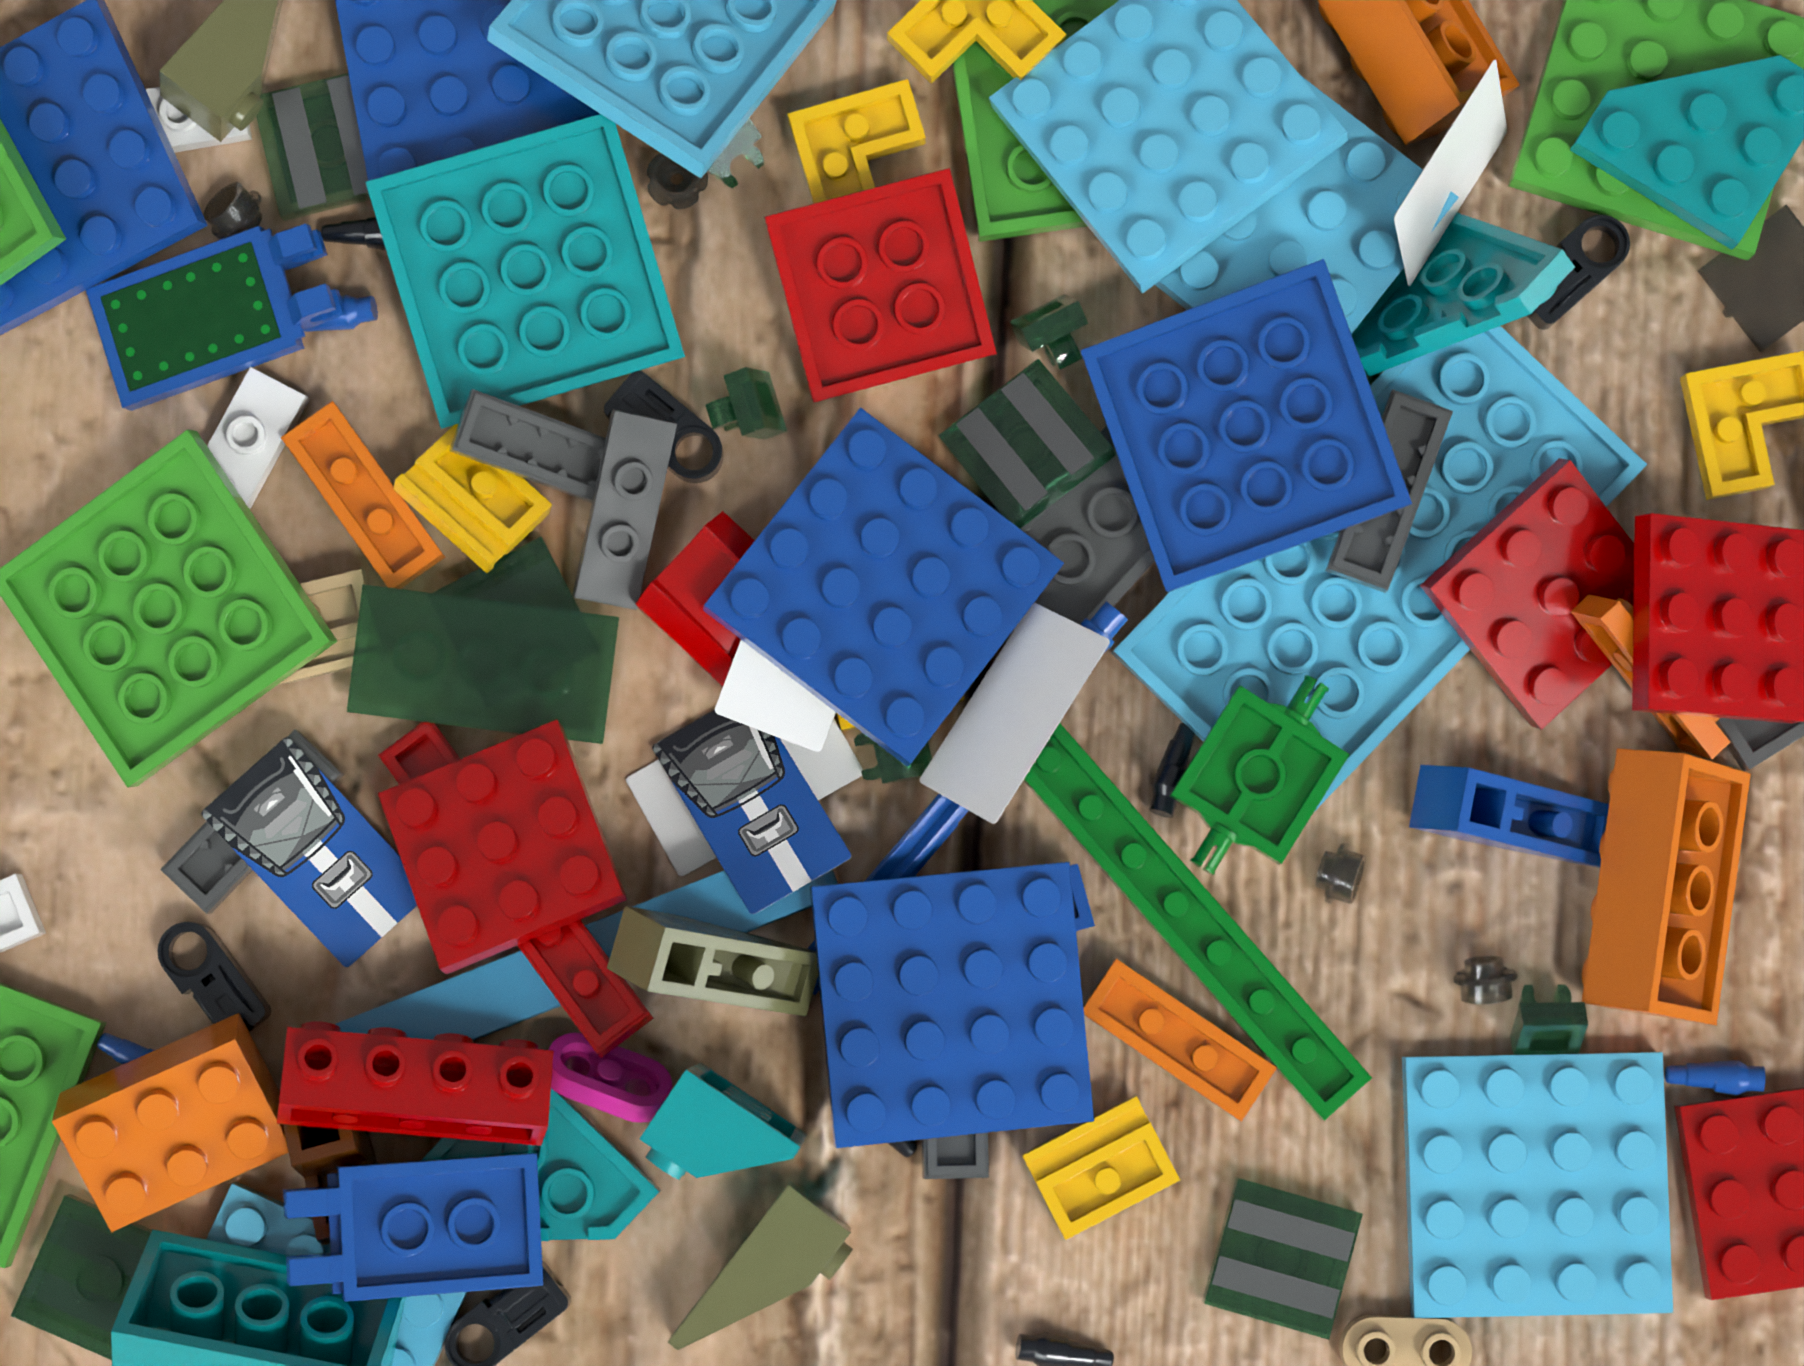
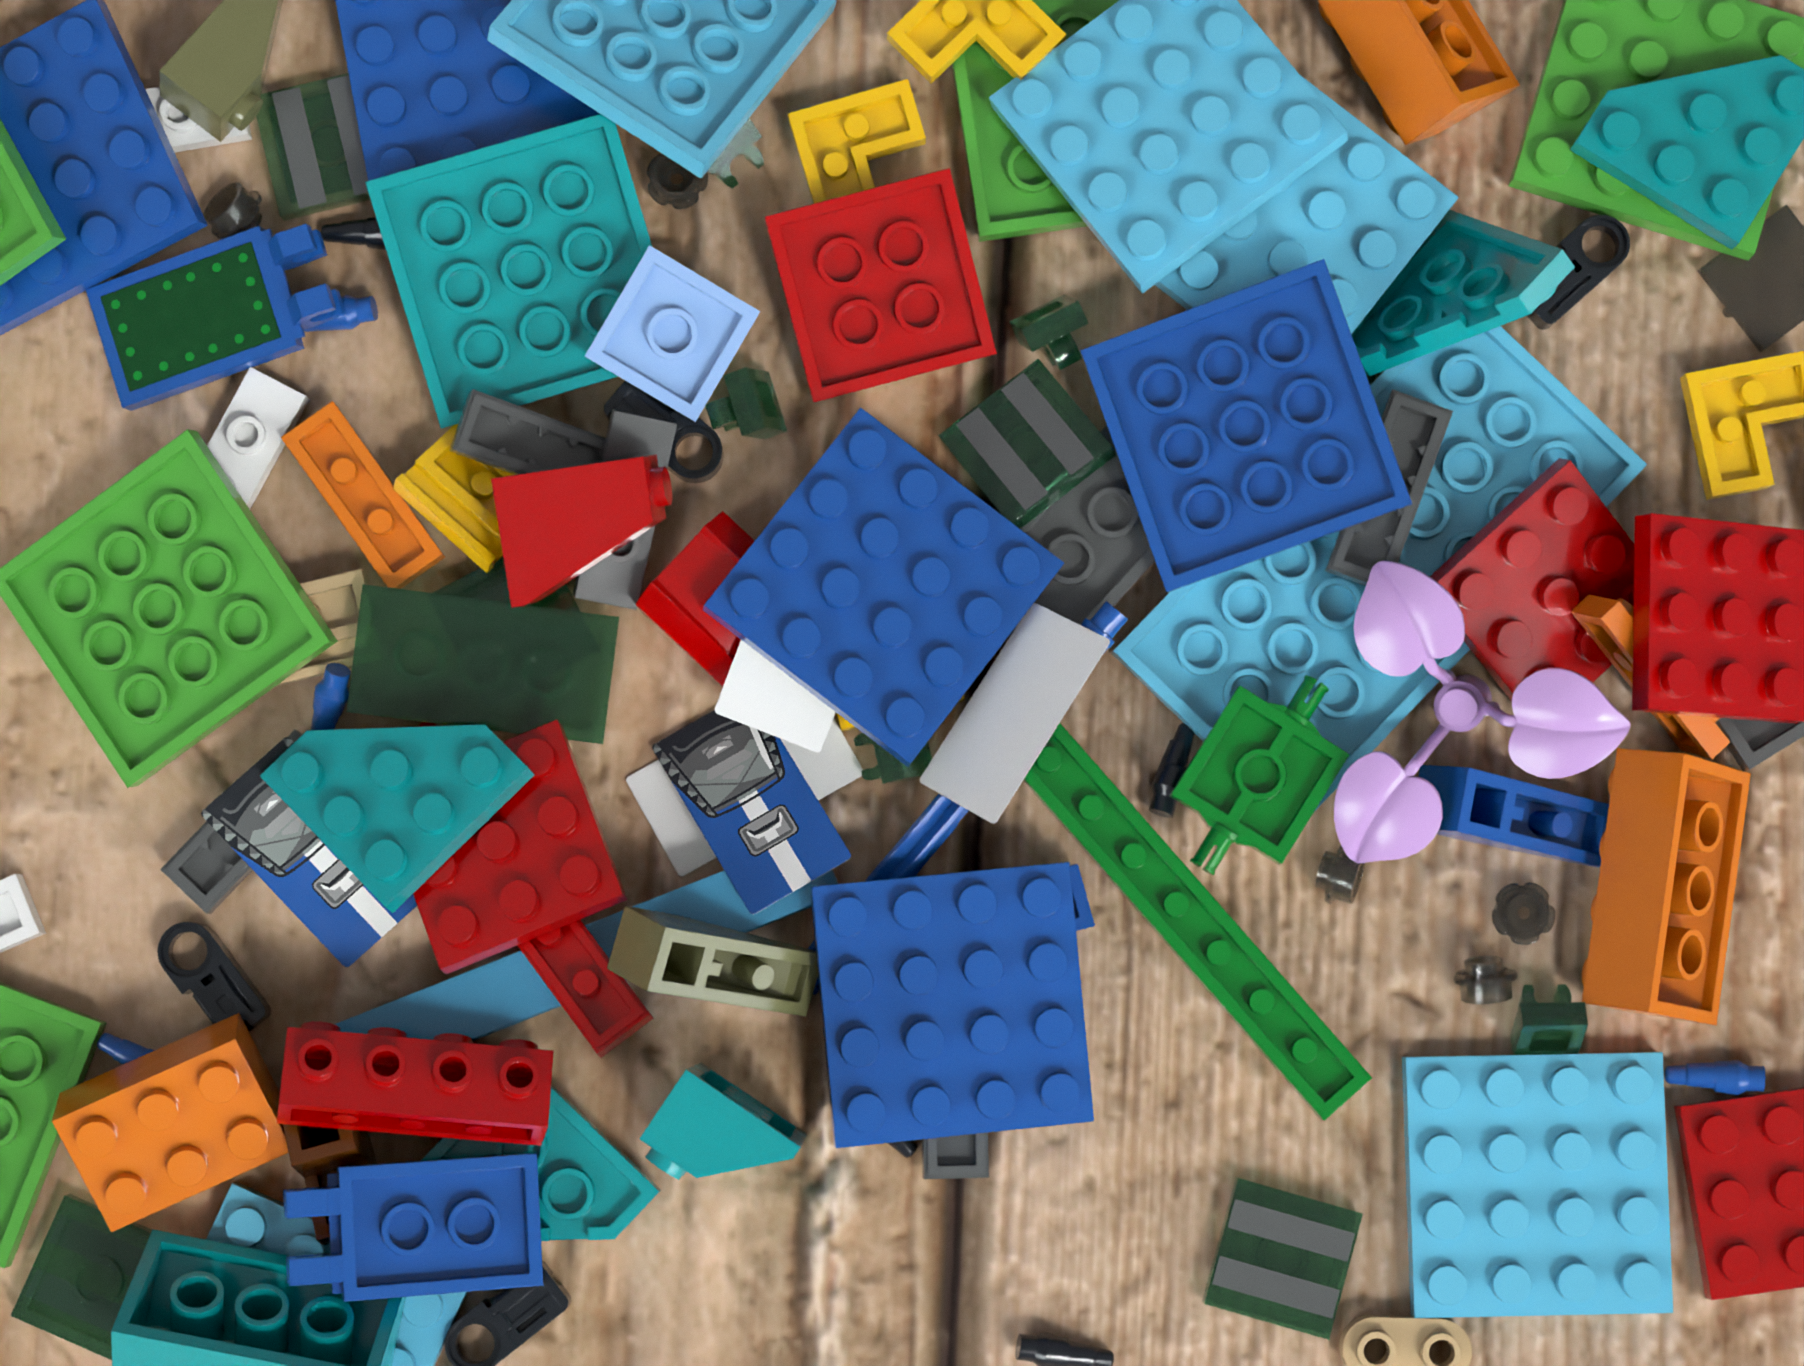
dark pink plate [549,1033,672,1123] -> none
olive slope [668,1181,853,1350] -> none
yellow plate [1021,1095,1180,1240] -> none
orange plate [1083,959,1277,1122] -> none
white sticker [1394,60,1507,286] -> none
none -> teal plate [260,725,535,913]
none -> blue piece [311,663,351,730]
none -> red slope [491,454,672,608]
none -> light blue plate [585,245,760,422]
none -> lavender plant [1334,560,1631,863]
none -> clear smoke plate [1491,882,1555,945]

